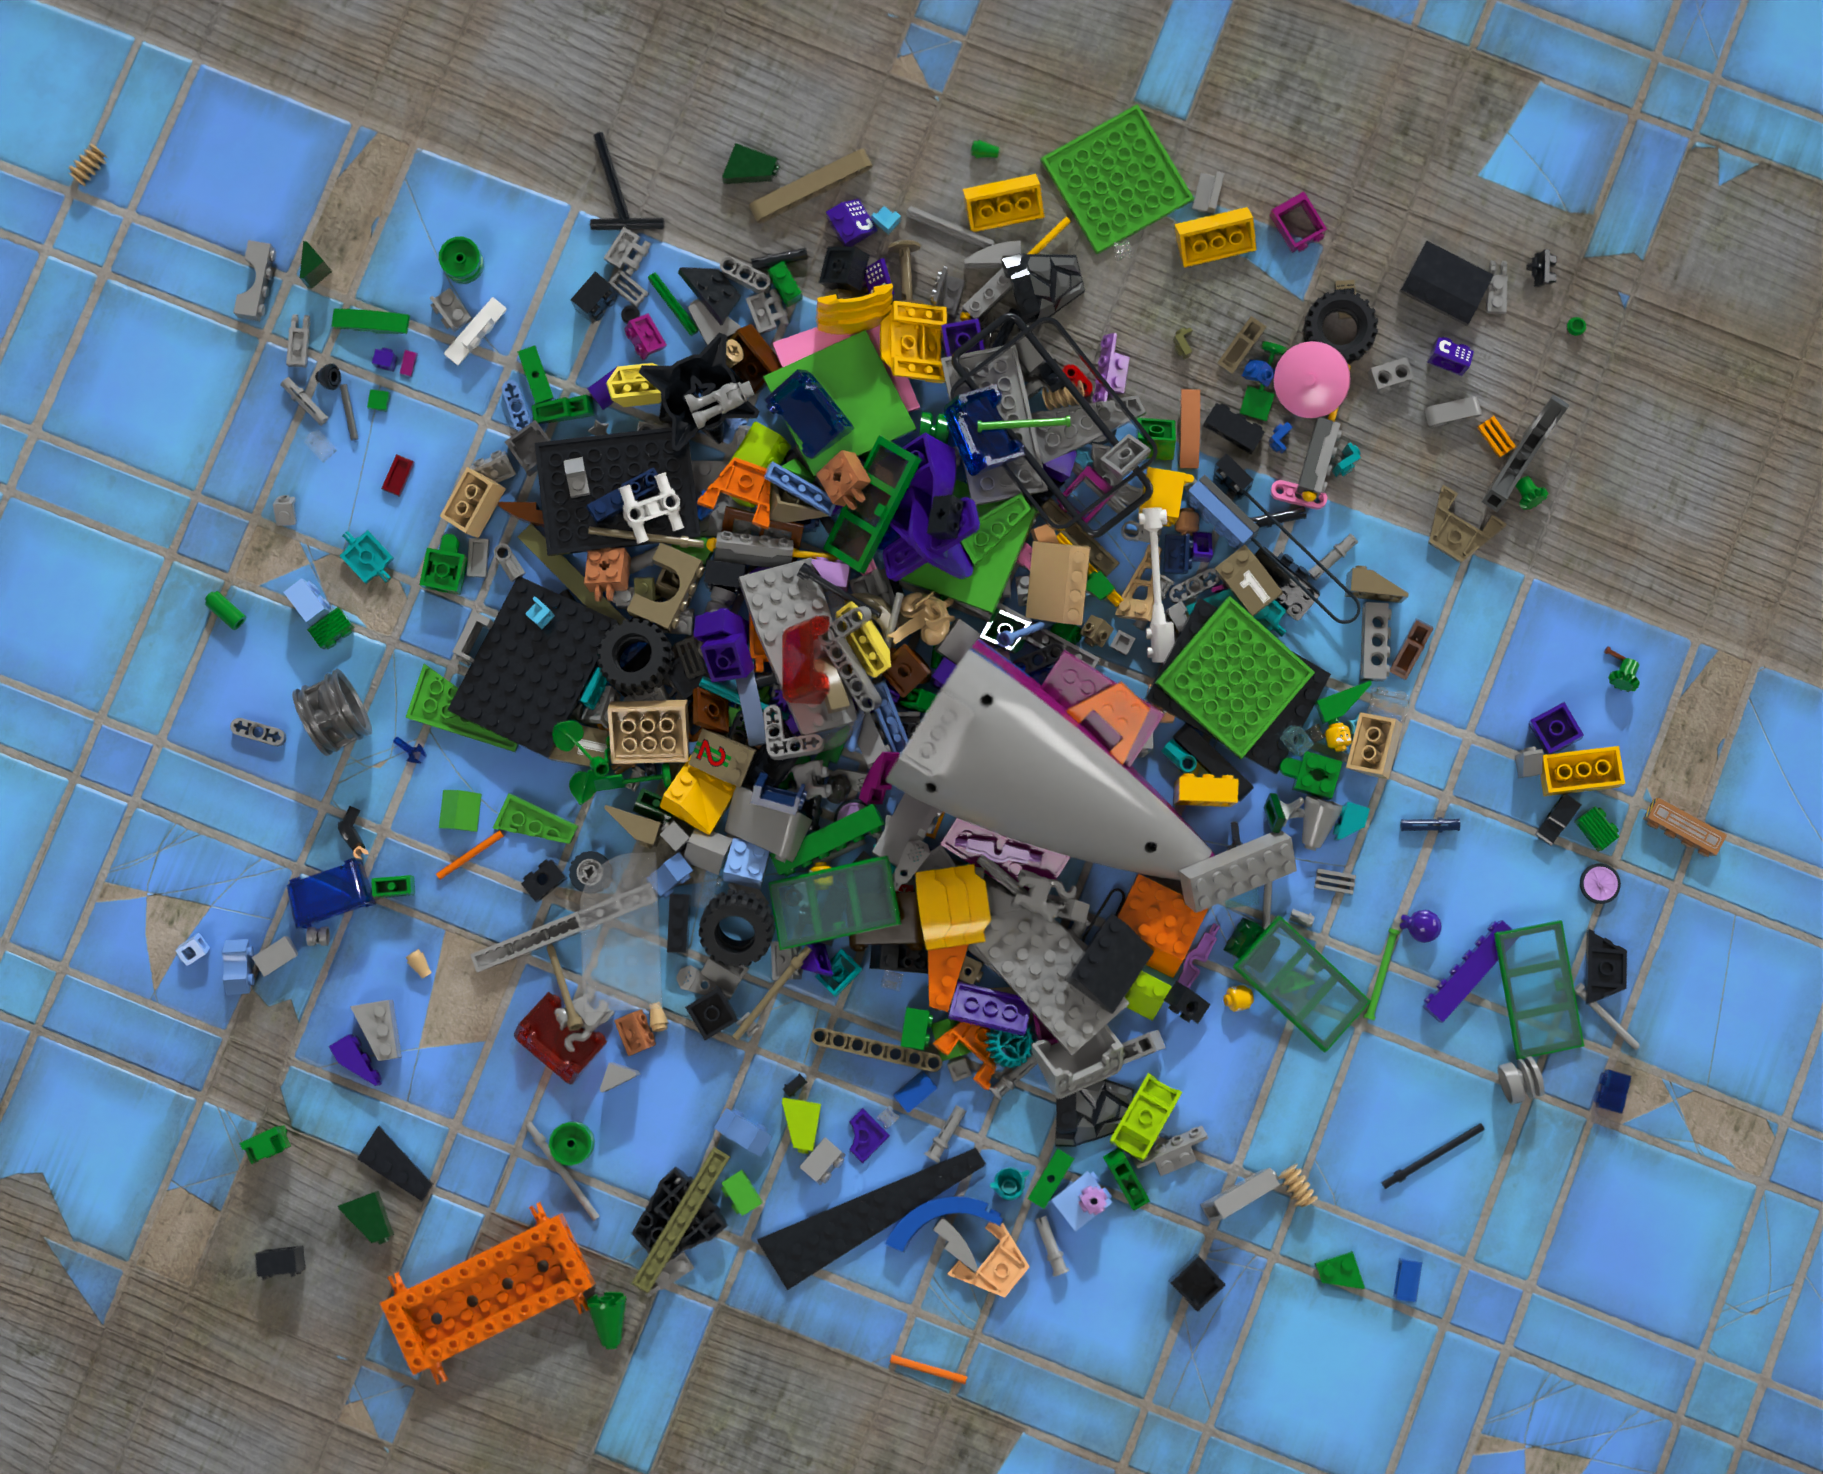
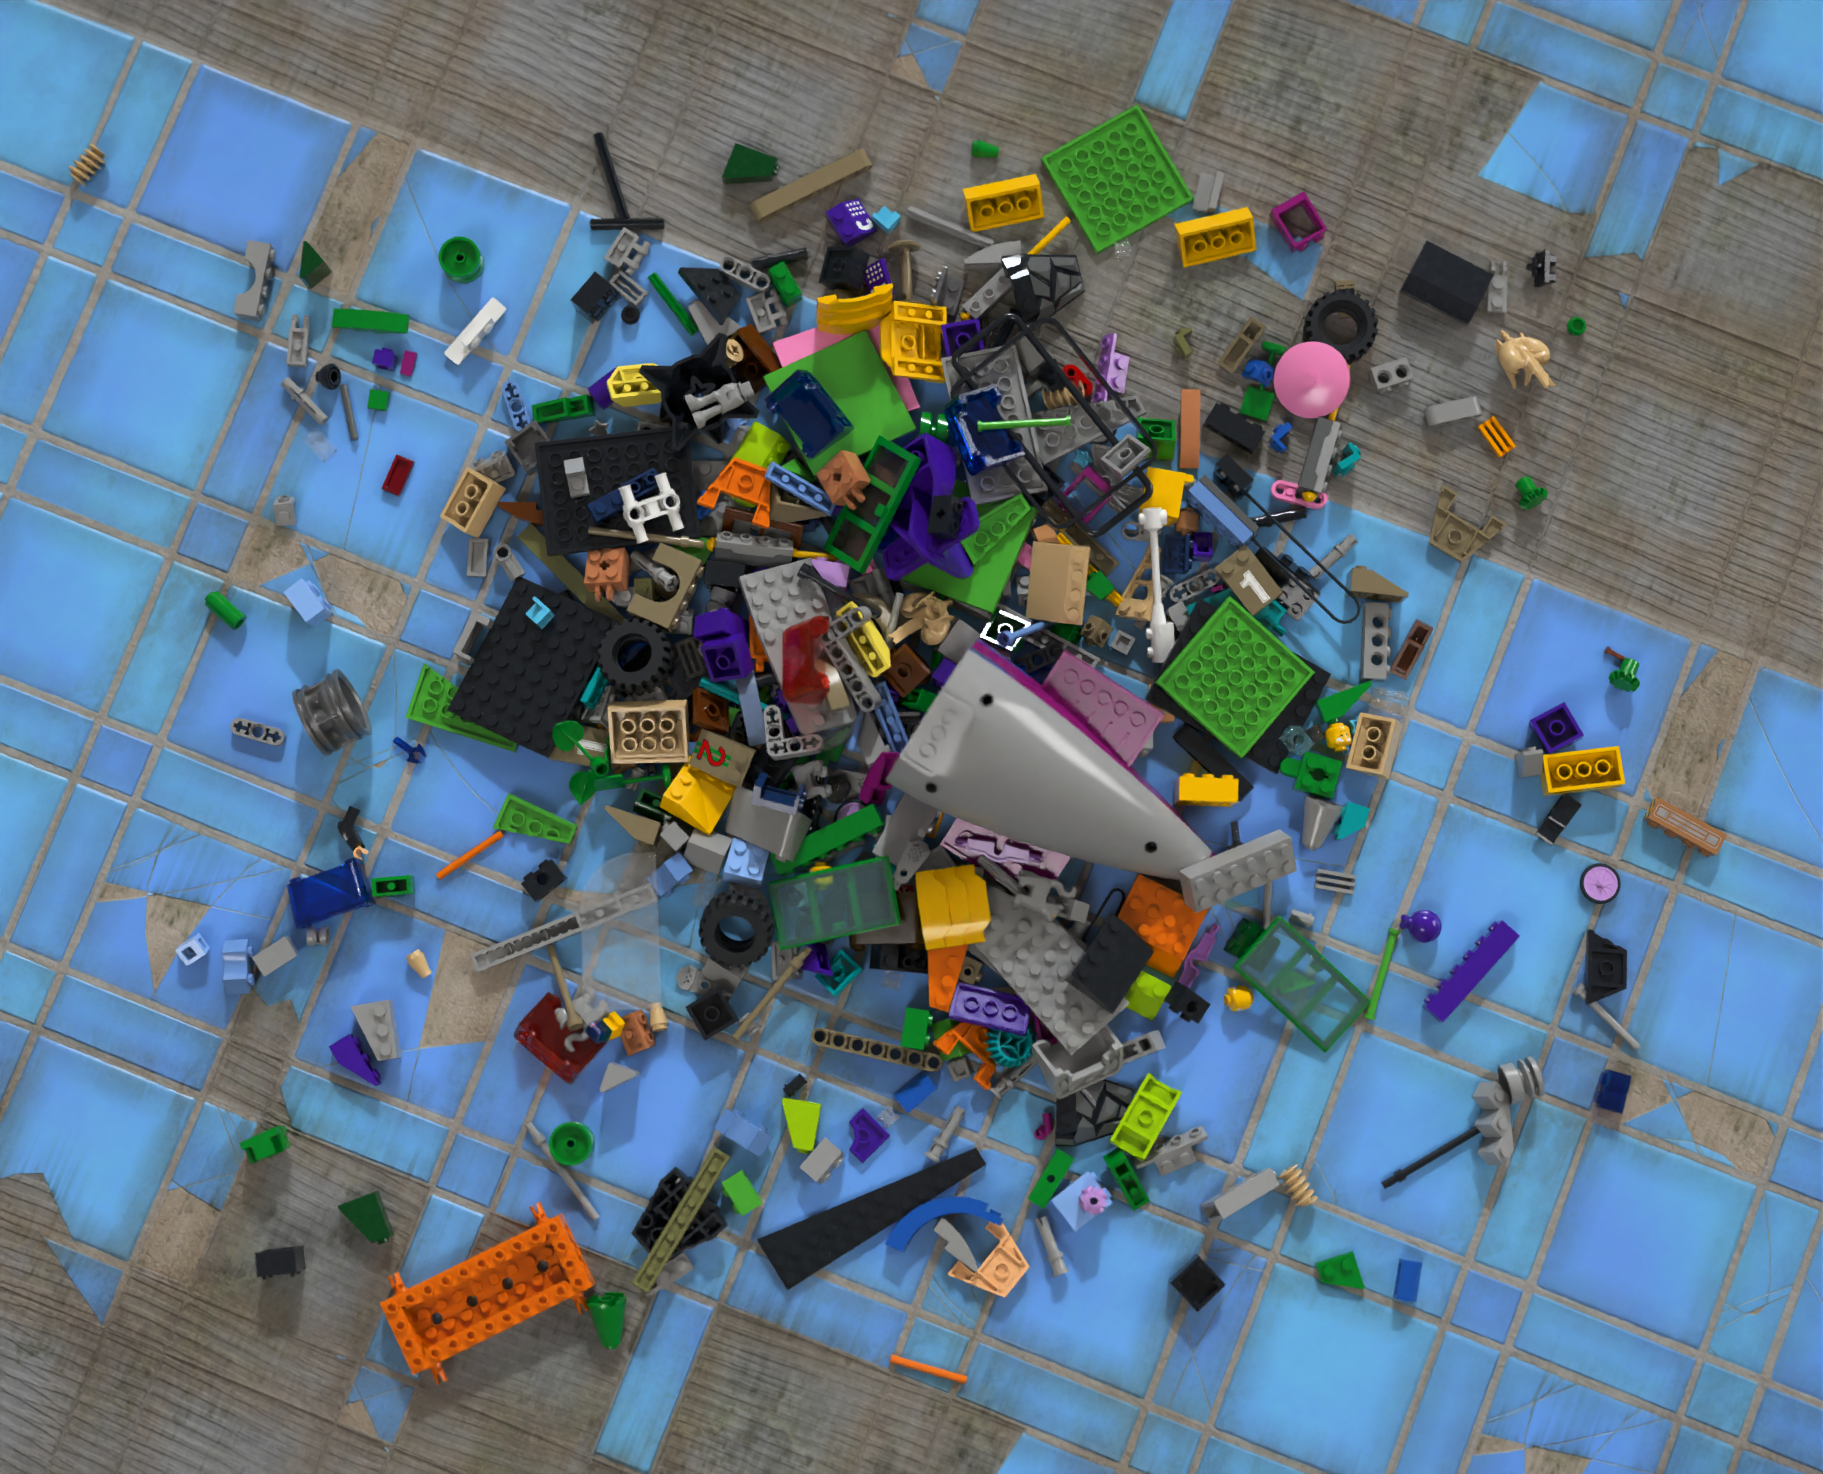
green brick [307,607,354,650] -> none
teal plate [339,530,395,584] -> none
black wing [357,1125,433,1201] -> none
green brick [419,534,468,595] -> none
light grey bracket [430,288,472,332] -> none
bright green slope [439,790,482,832] -> none
green tile [517,345,554,404] -> none
wheel [569,851,613,894] -> none
magenta bracket [625,314,667,360] -> none
black brick [667,894,691,953] -> none
teal hair [990,1167,1030,1200] -> none
dark purple slope [1042,450,1077,482] -> none
orange wing [1066,681,1150,764] -> none
teal piece [1161,739,1197,774] -> none
dark green piece [1263,793,1305,833] -> none
dark blue pin [1400,817,1460,833] -> none
dark purple slope [1427,337,1474,376] -> none
dark grey arch [1482,395,1569,512] -> none
clear light blue door [1494,920,1584,1060] -> none
green brick [1574,806,1620,852] -> none
none -> leg [585,1011,625,1044]
none -> light grey pin [630,550,679,592]
none -> magenta arm [1034,1113,1053,1140]
none -> light grey brick [1472,1082,1514,1165]
none -> tan hair [1495,330,1555,389]

